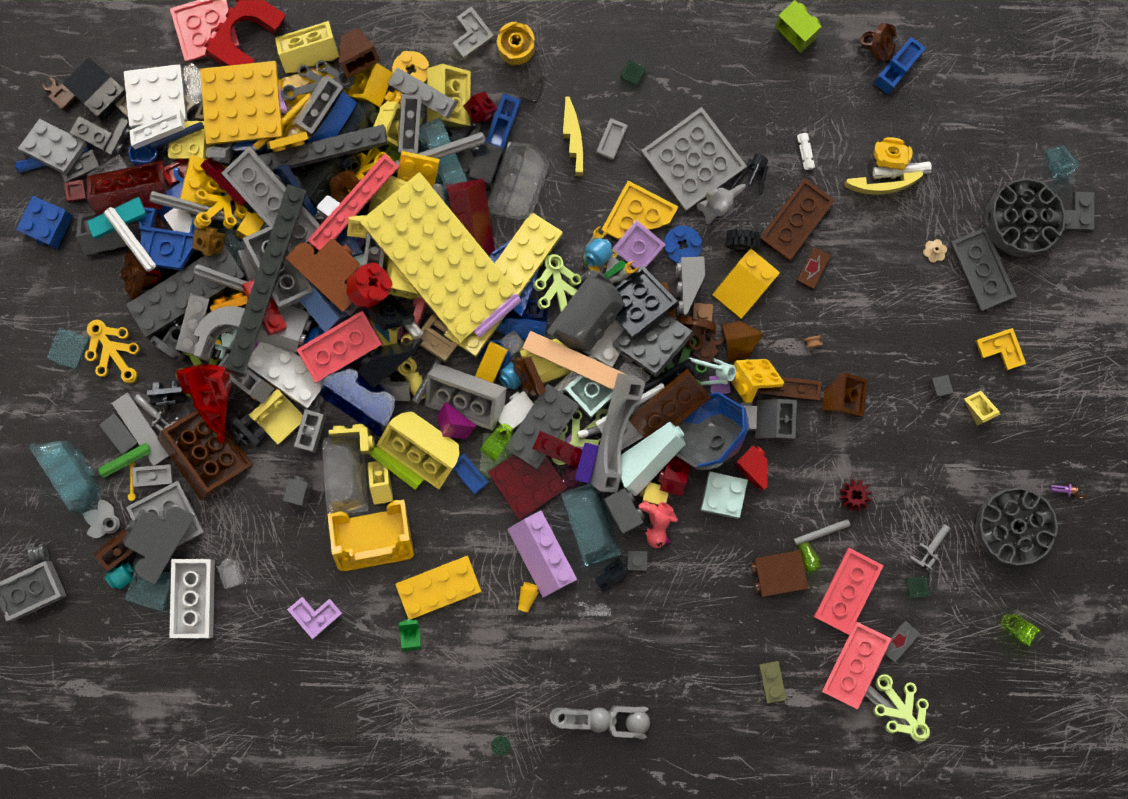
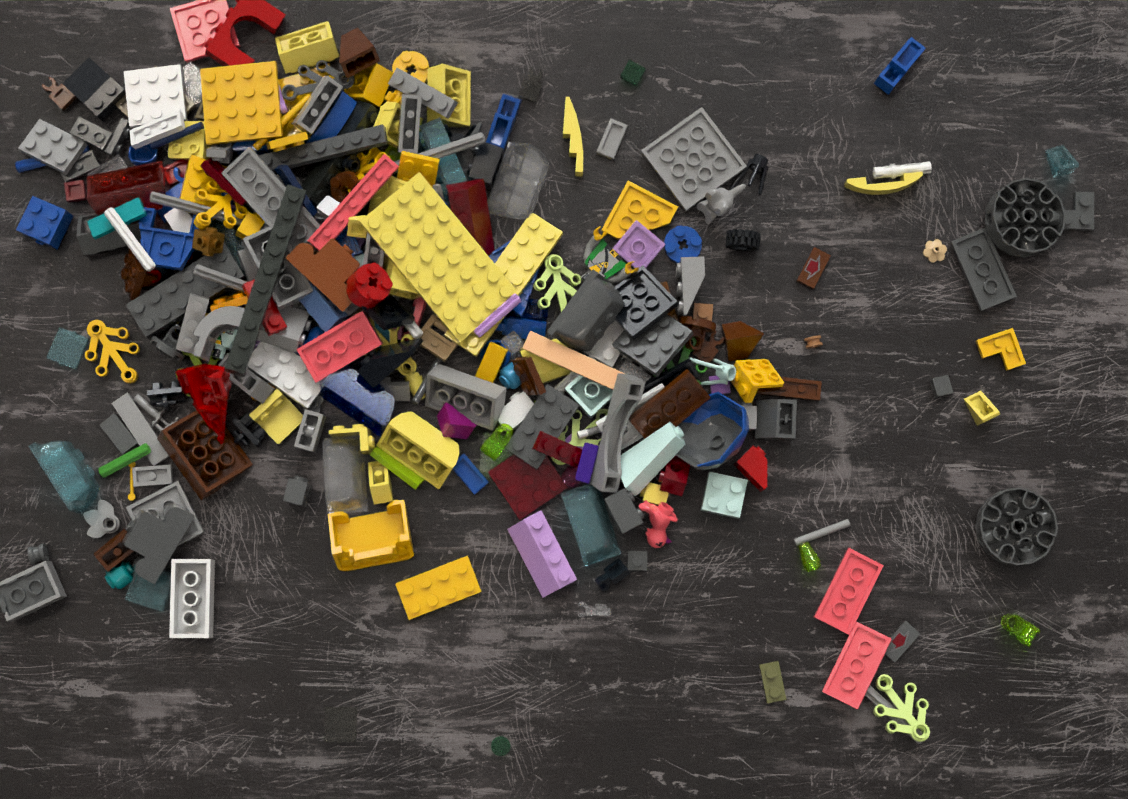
clear brick [217,558,246,589] -> none
lavender plate [287,597,343,639] -> none
green bracket [399,619,421,652] -> none
light grey plate [453,6,494,59] -> none
dark red brick [463,91,497,124] -> none
yellow brick [497,22,535,66] -> none
yellow cone [517,582,539,612] -> none
light grey piece [549,706,650,739] -> none
dark azure head [584,238,613,267] -> none
yellow slope [712,248,780,319] -> none
reddish brown brick [751,550,808,597] -> none
reddish brown plate [760,178,835,261] -> none
lime brick [775,0,822,53] -> none
white axle [797,133,815,170] -> none
reddish brown slope [822,372,868,417] -> none
dark red gear [839,479,872,512] -> none
reddish brown tile [860,23,897,61] -> none
yellow plate [873,137,913,170] -> none
clear green plate [906,576,929,598] -> none
light grey piece [910,524,951,571] -> none
medium lavender piece [1051,484,1088,499] -> none

